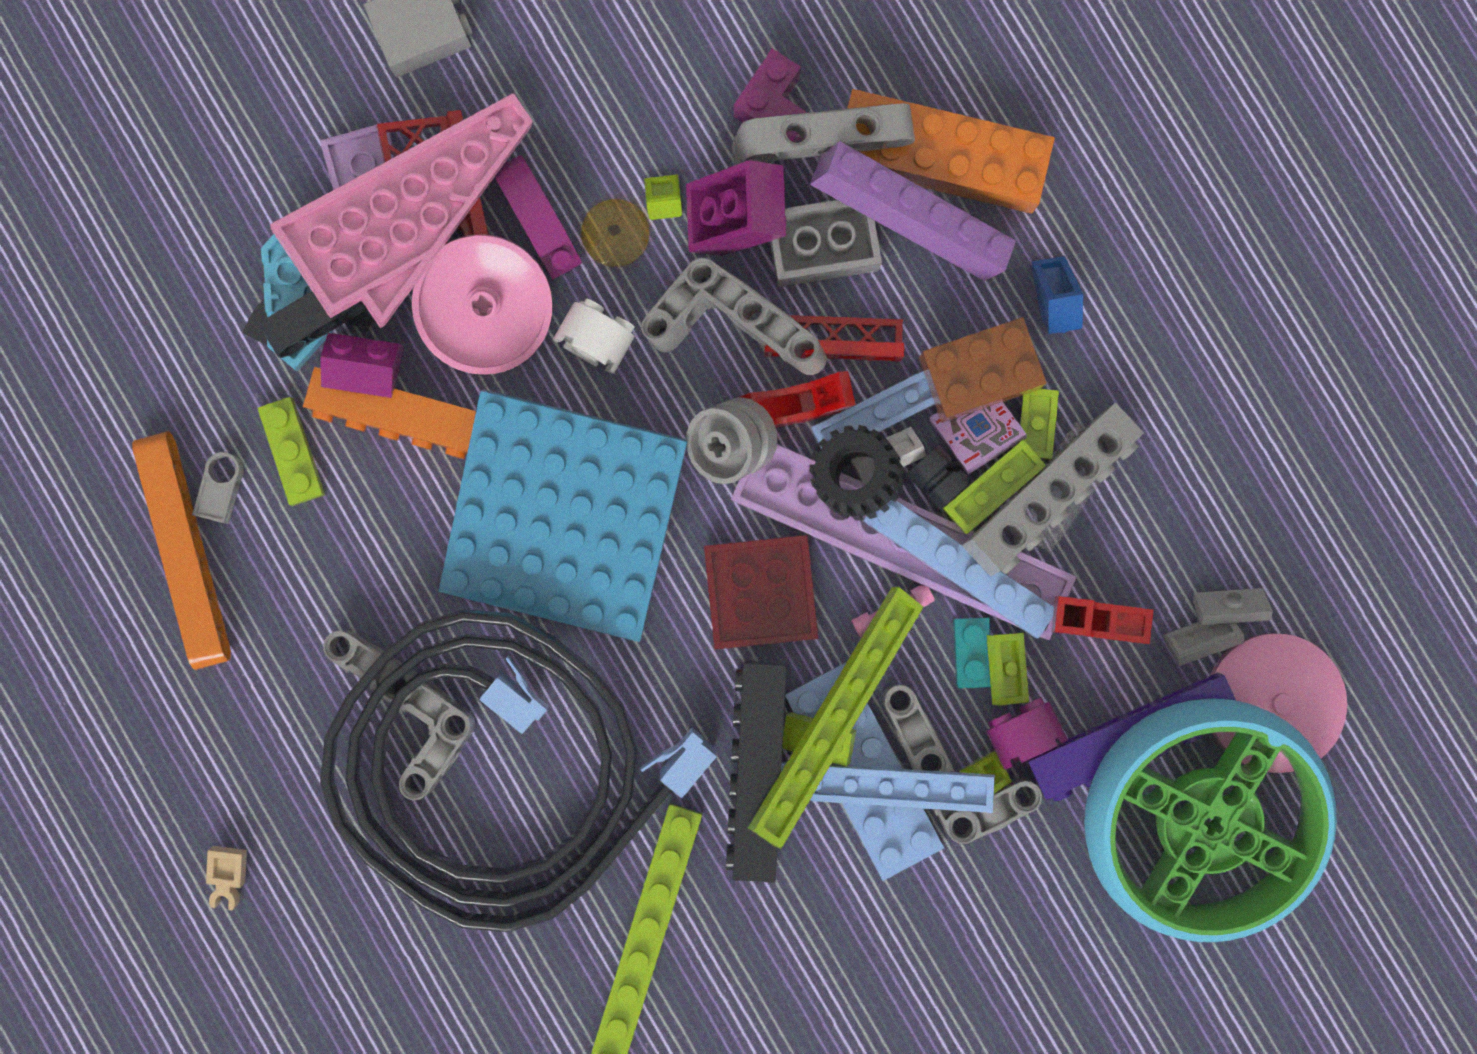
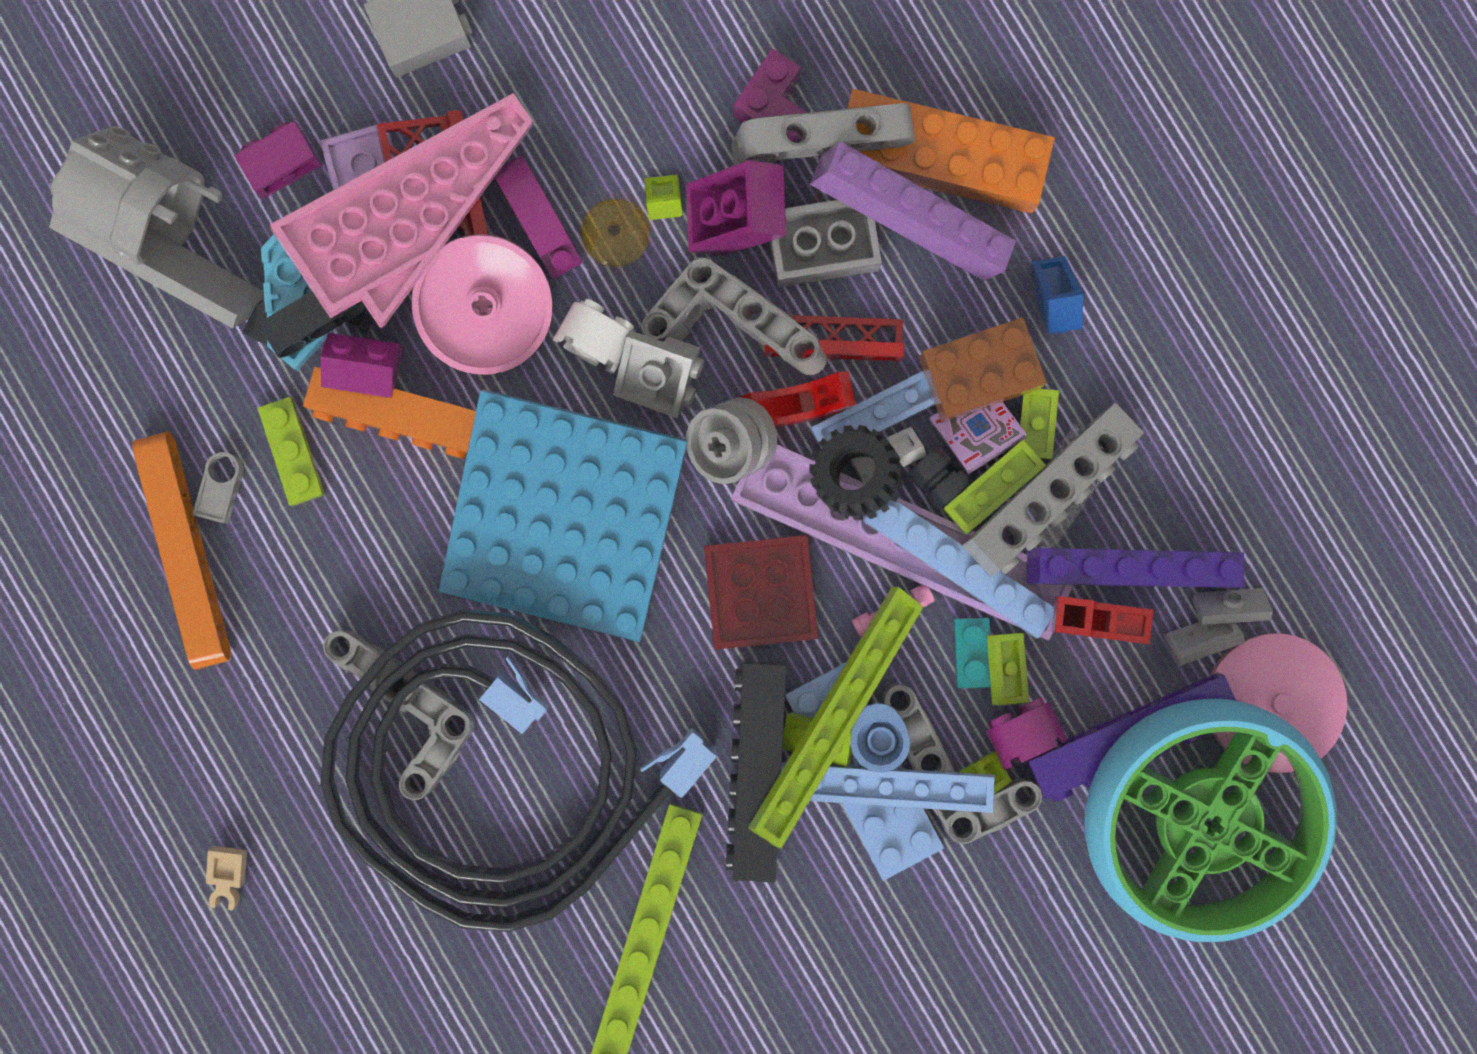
none -> light grey piece [49,126,264,328]
none -> magenta brick [234,121,323,199]
none -> light grey plate [613,331,704,418]
none -> medium blue piece [850,703,911,773]
none -> dark purple brick [1027,548,1244,588]

